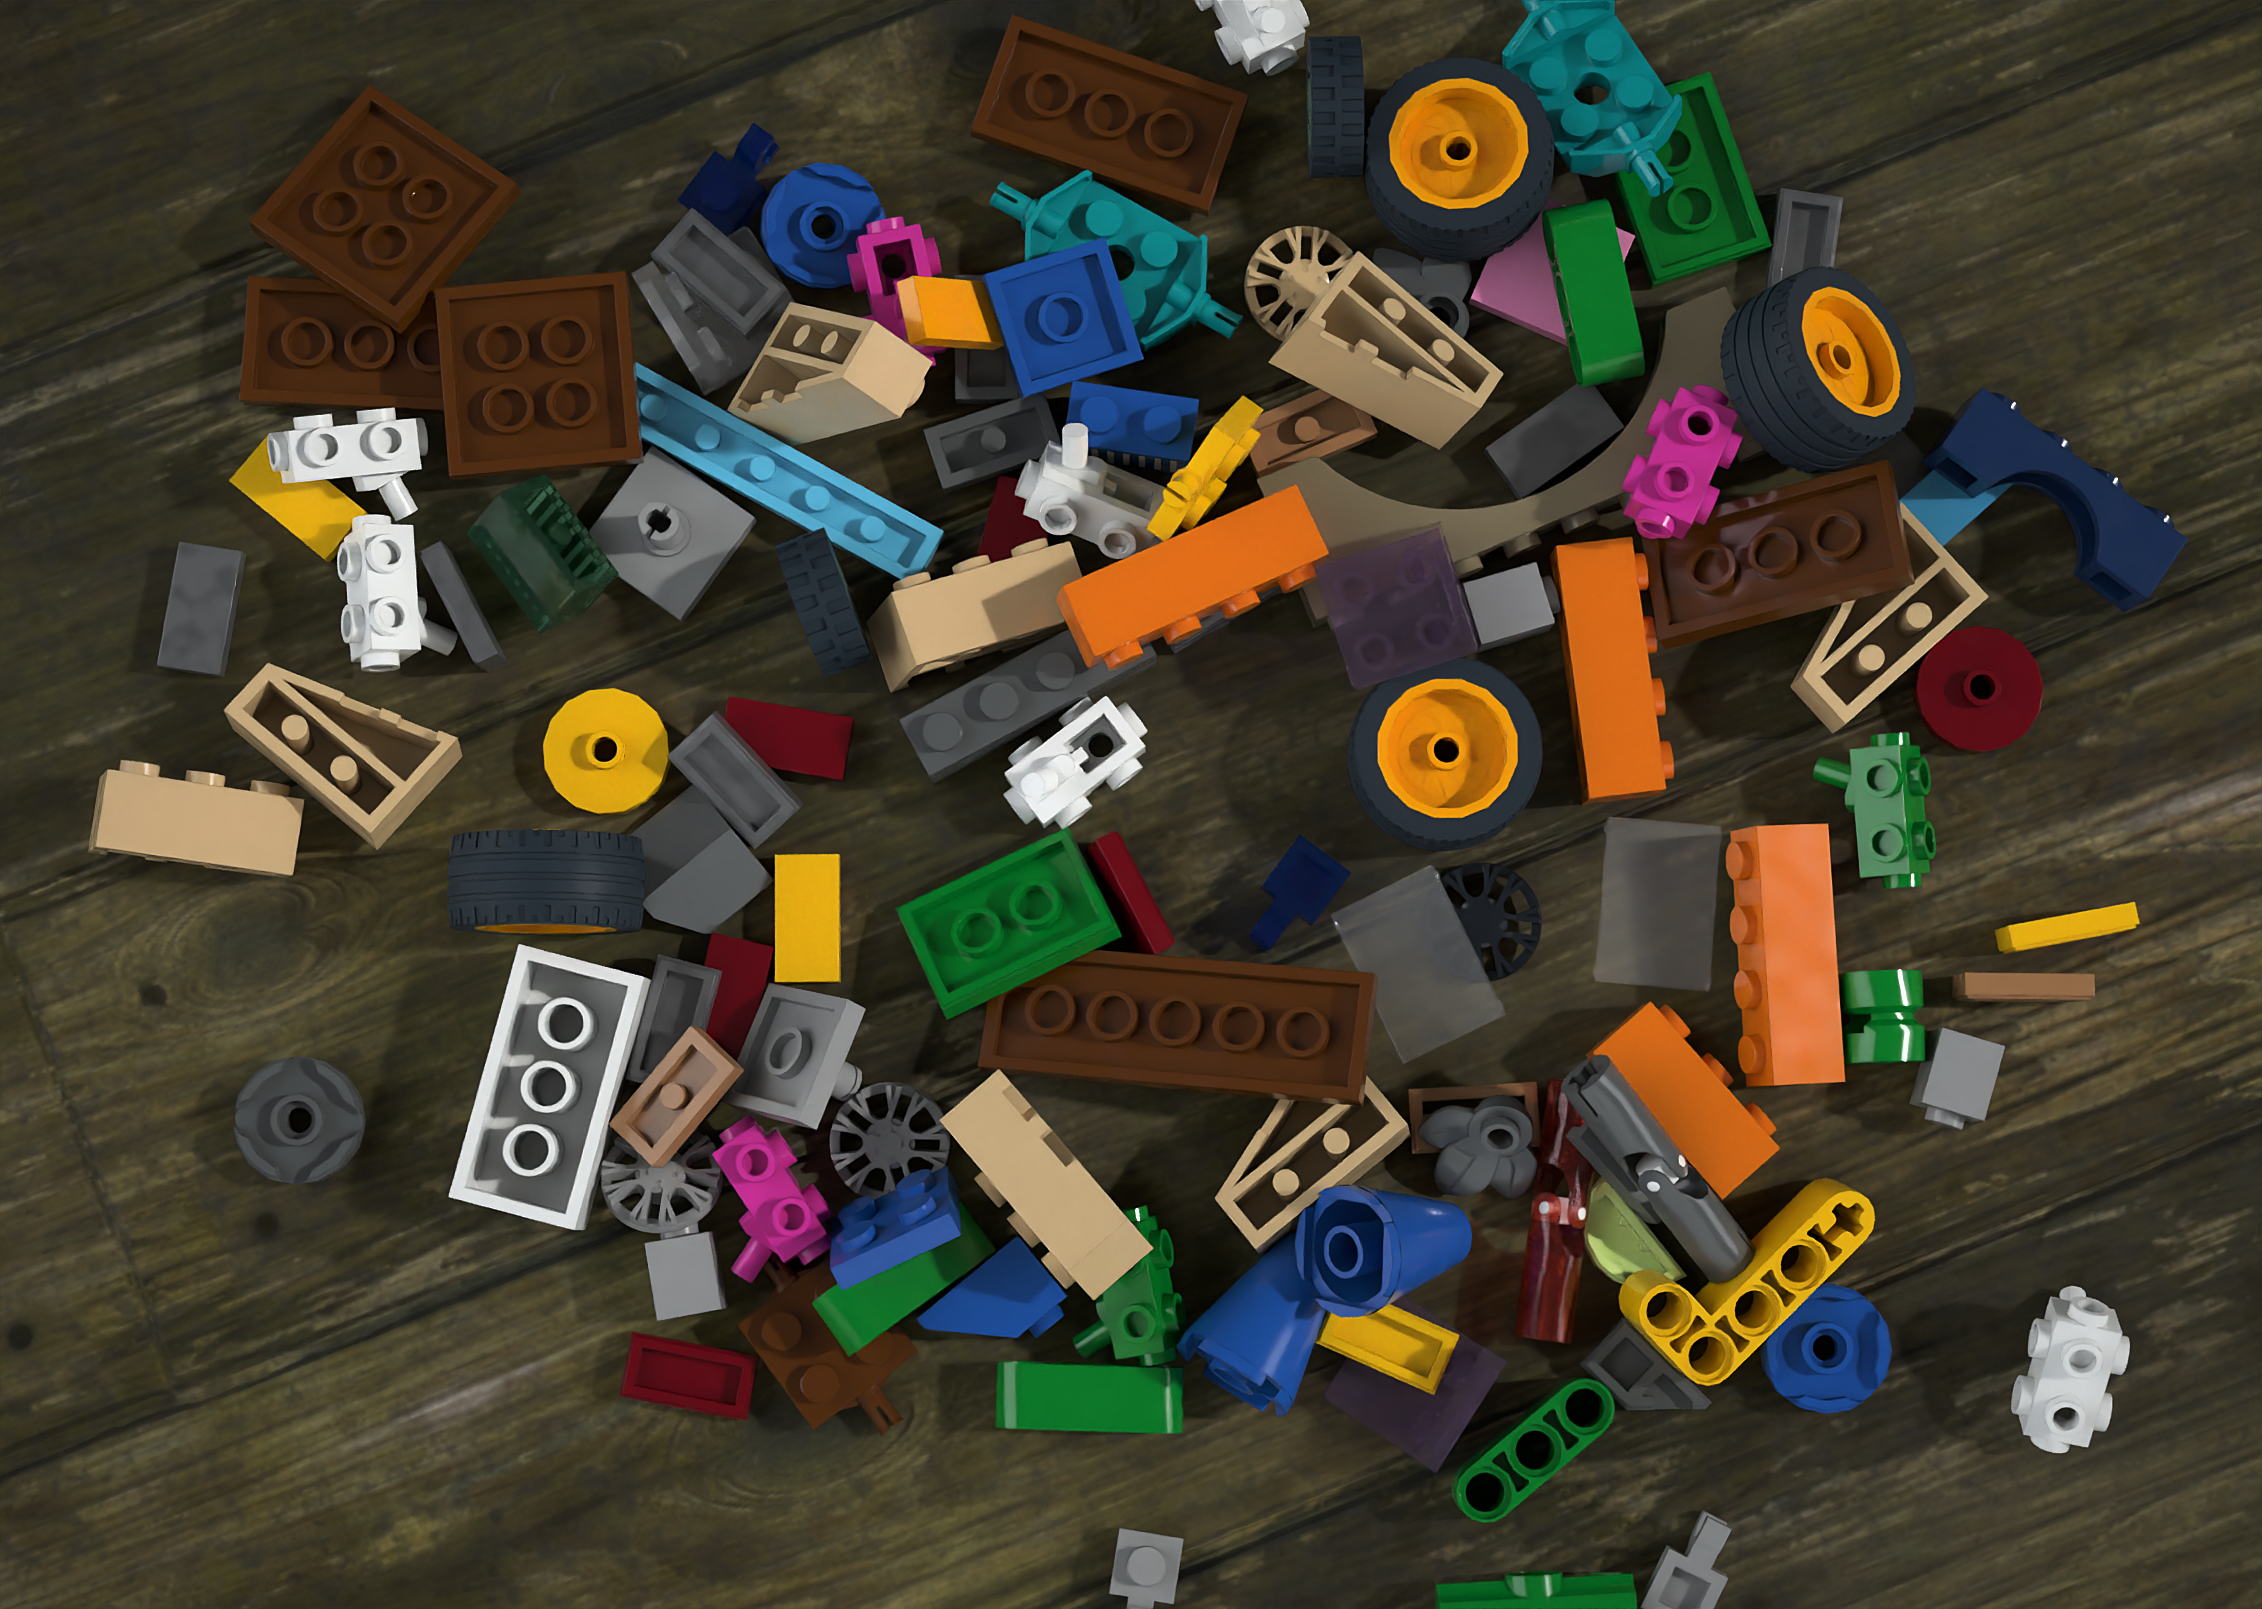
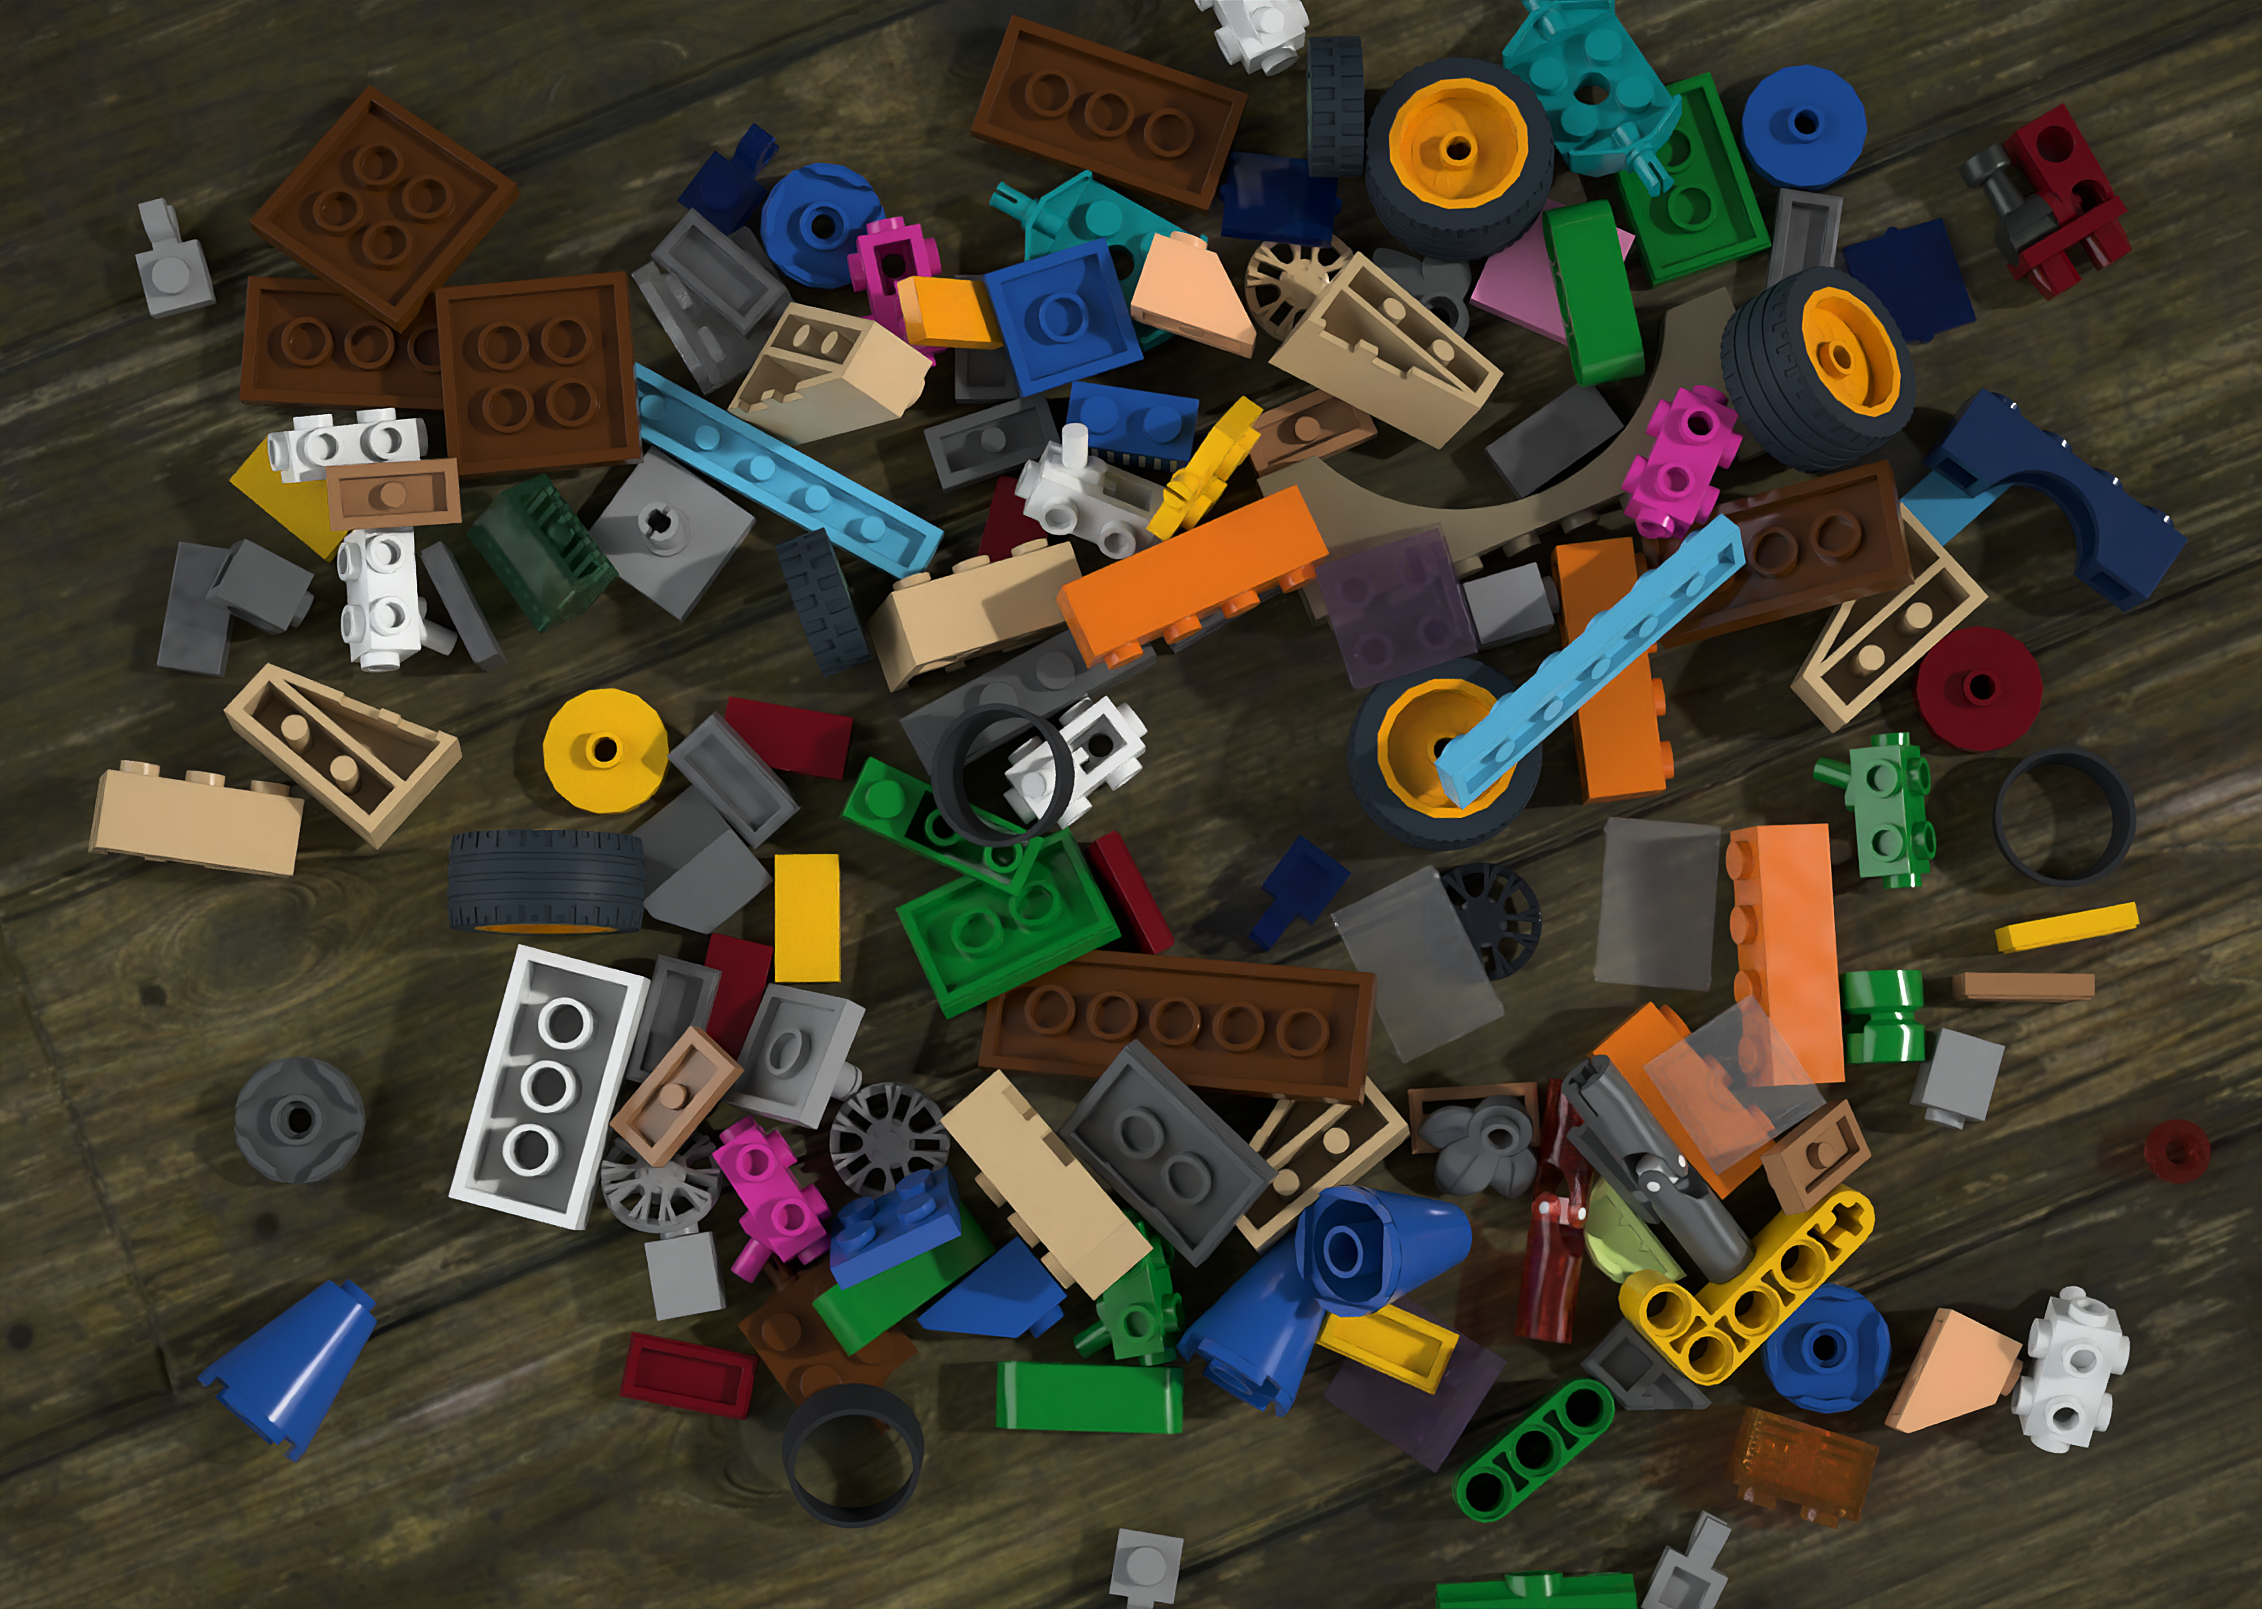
none -> light grey plate [135,198,217,319]
none -> blue cone [197,1279,377,1464]
none -> dark grey brick [205,538,314,635]
none -> medium nougat plate [325,457,462,531]
none -> black tyre [782,1383,925,1528]
none -> green slope [839,757,1045,897]
none -> black tyre [931,703,1075,848]
none -> dark grey tile [1055,1039,1279,1268]
none -> light nougat slope [1131,231,1257,359]
none -> clear blue piece [1219,151,1342,249]
none -> medium azure plate [1434,513,1746,810]
none -> clear tile [1642,993,1827,1175]
none -> clear orange brick [1724,1405,1879,1529]
none -> blue plate [1740,65,1867,191]
none -> medium nougat plate [1760,1098,1872,1215]
none -> clear blue piece [1842,218,1977,344]
none -> light nougat slope [1884,1308,2023,1433]
none -> dark red hips [1957,103,2132,302]
none -> black tyre [1992,747,2136,887]
none -> clear red plate [2144,1119,2211,1184]

